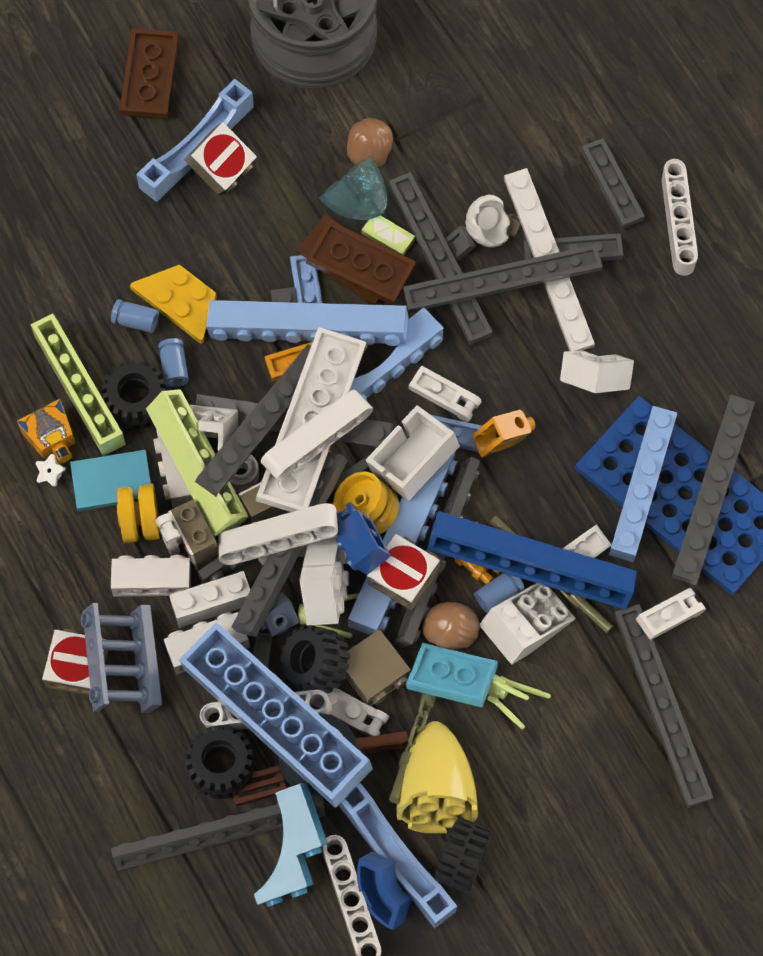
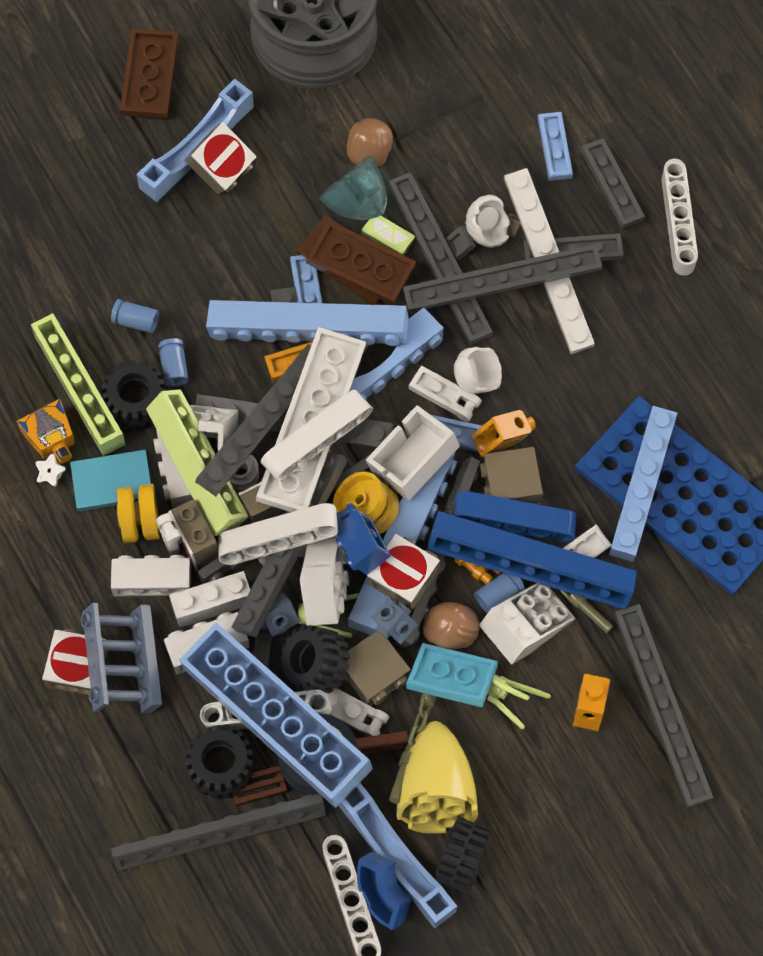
yellow wing [130,265,217,344] -> none
arch [254,783,328,907] -> none
white panel [560,350,634,393] -> none
white plate [636,588,706,640] -> none
dark grey plate [672,395,755,585] -> none
none -> sand blue brick [371,598,418,644]
none -> white piece [454,347,502,394]
none -> blue beam [454,491,577,542]
none -> dark tan piece [479,447,543,504]
none -> light blue tile [537,112,573,181]
none -> light orange torso [572,674,610,732]

